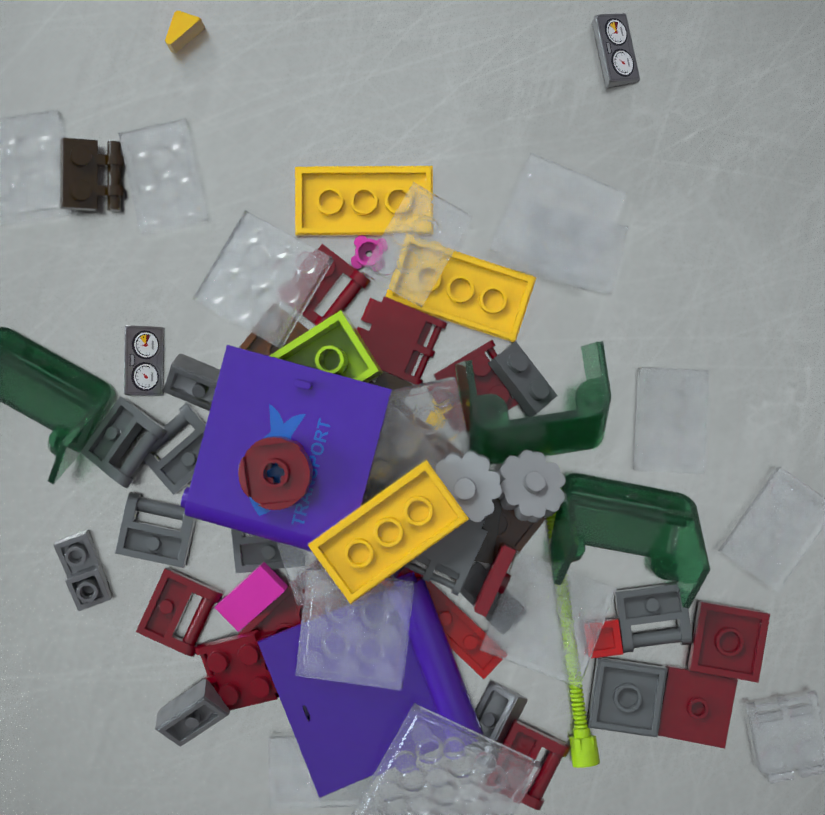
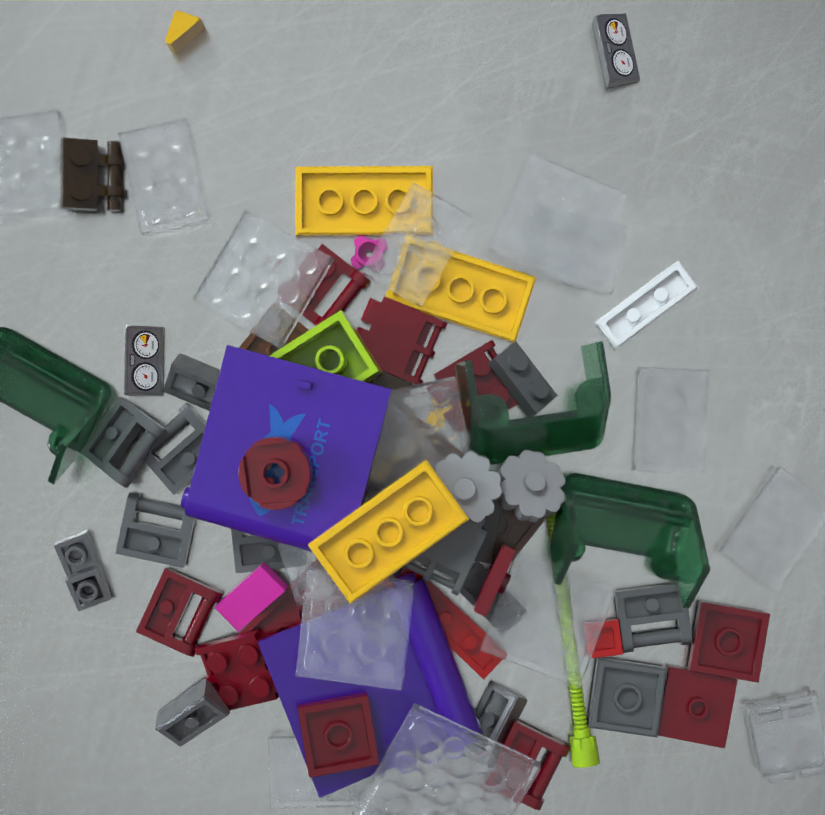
none -> dark red plate [297,692,379,778]
none -> white tile [594,260,699,350]

